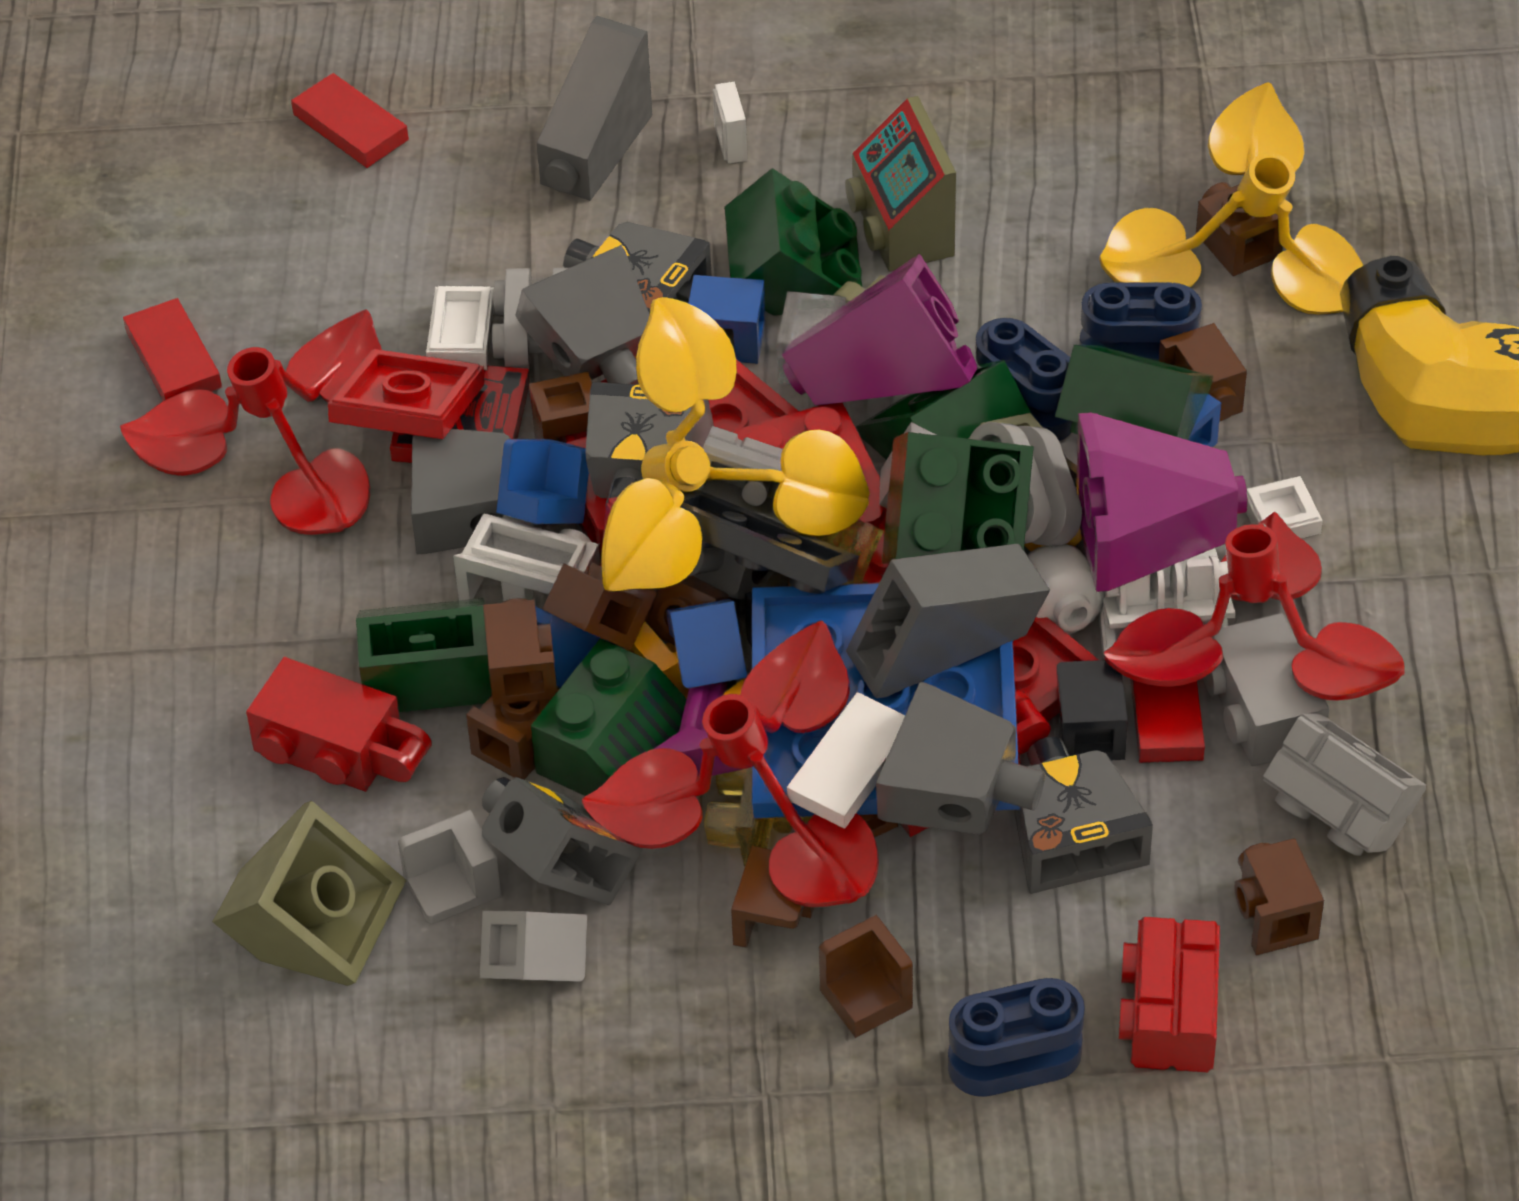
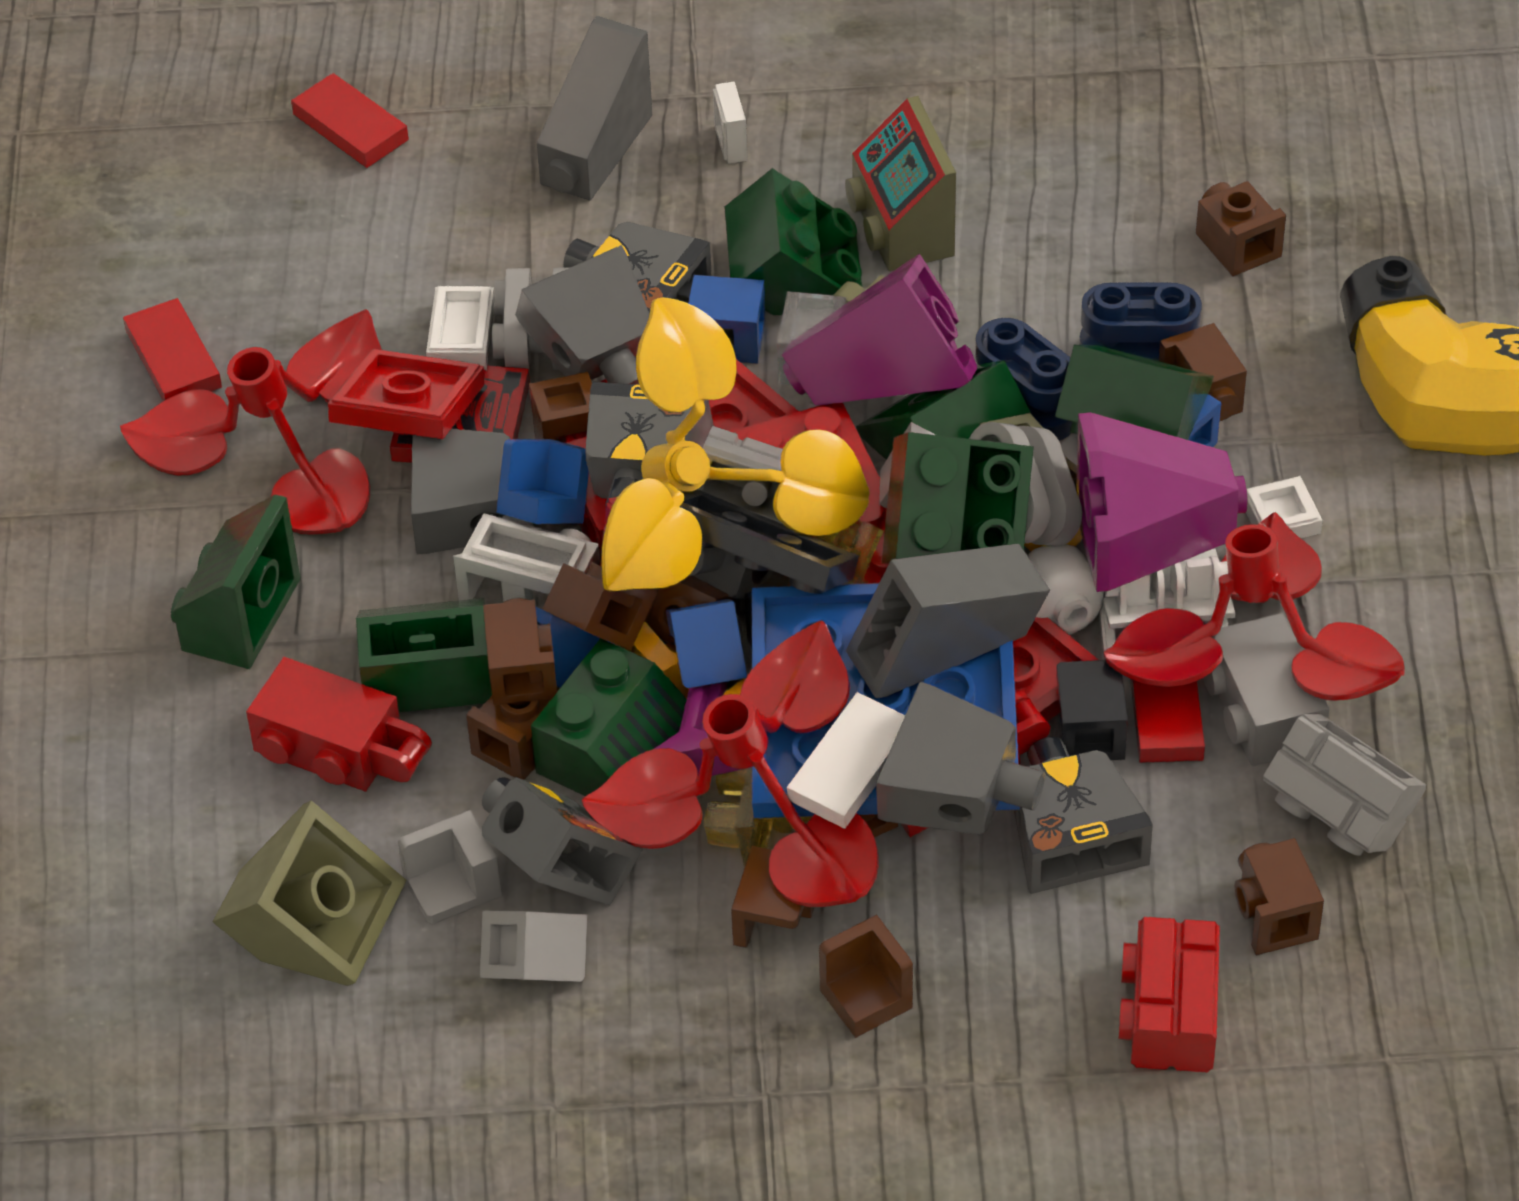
dark blue brick [948,978,1085,1097] -> none
yellow plant [1099,82,1363,315] -> none
none -> dark green slope [171,494,301,670]

